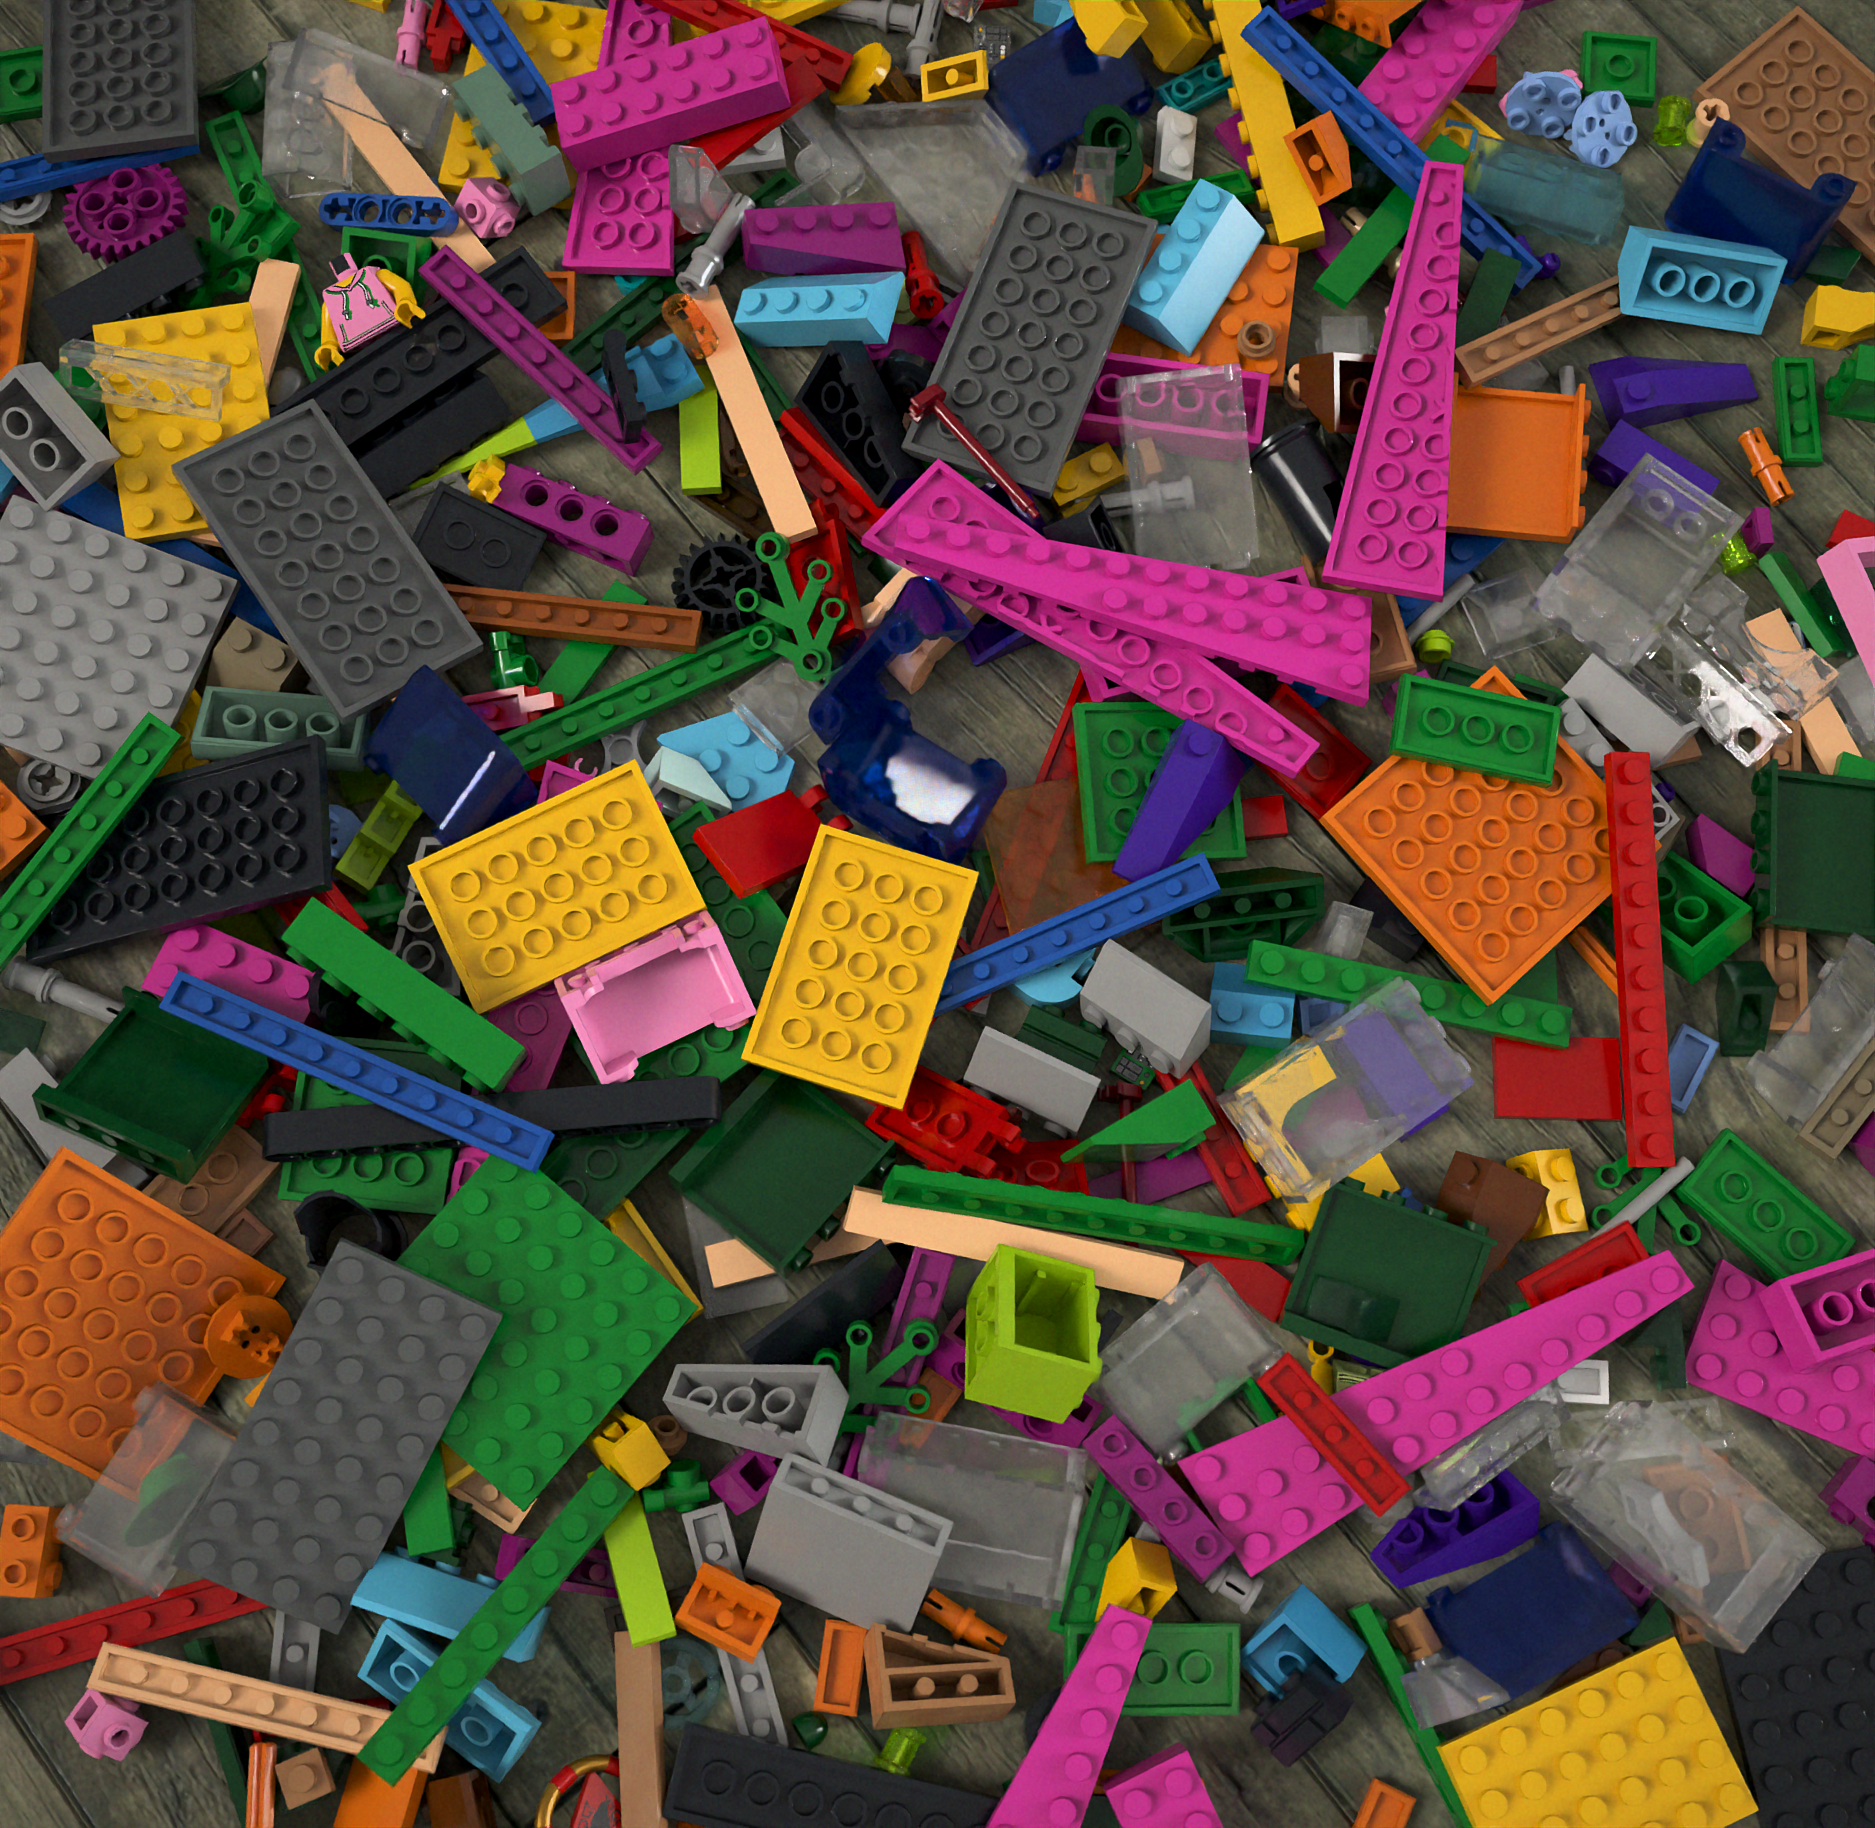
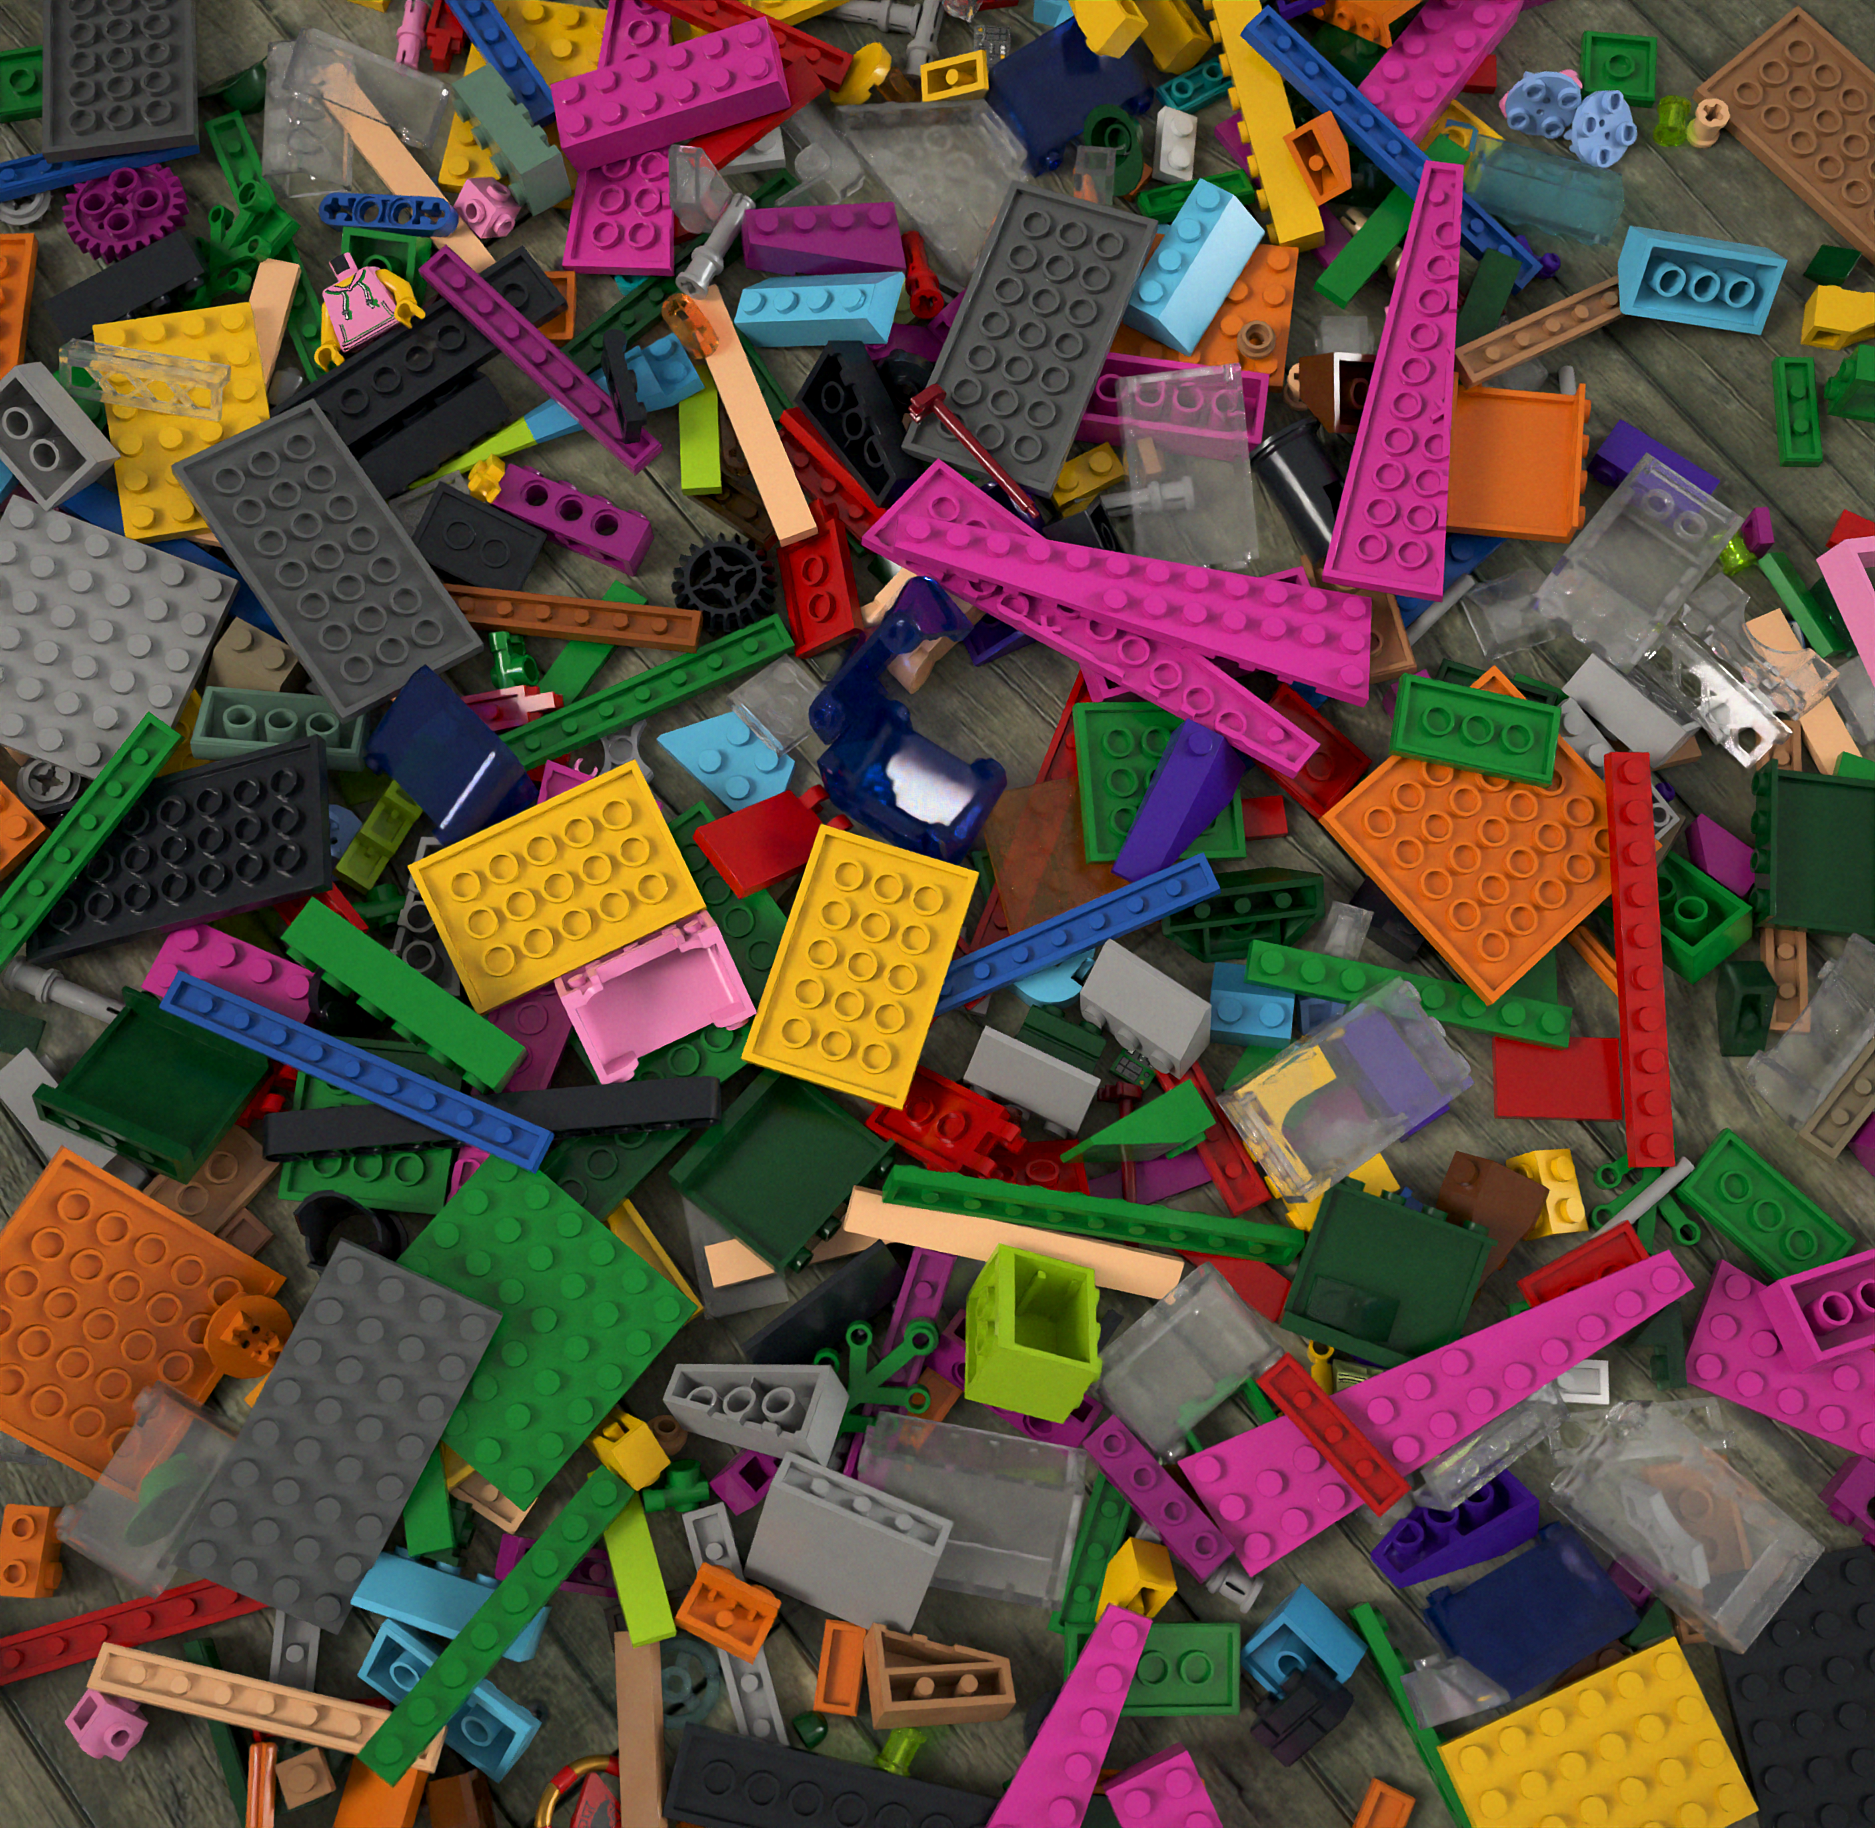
light aqua slope [643,746,732,820] -> none
green plant [735,532,848,681] -> none
orange pin [919,1587,1008,1655] -> none
medium nougat plate [1386,1606,1443,1663] -> none
lime plate [1415,630,1455,664] -> none
dark purple wedge [1588,356,1759,431] -> none
clear blue windscreen [1664,116,1858,285] -> none
medium blue tile [1668,1023,1720,1116] -> none
orange pin [1738,427,1795,506] -> none

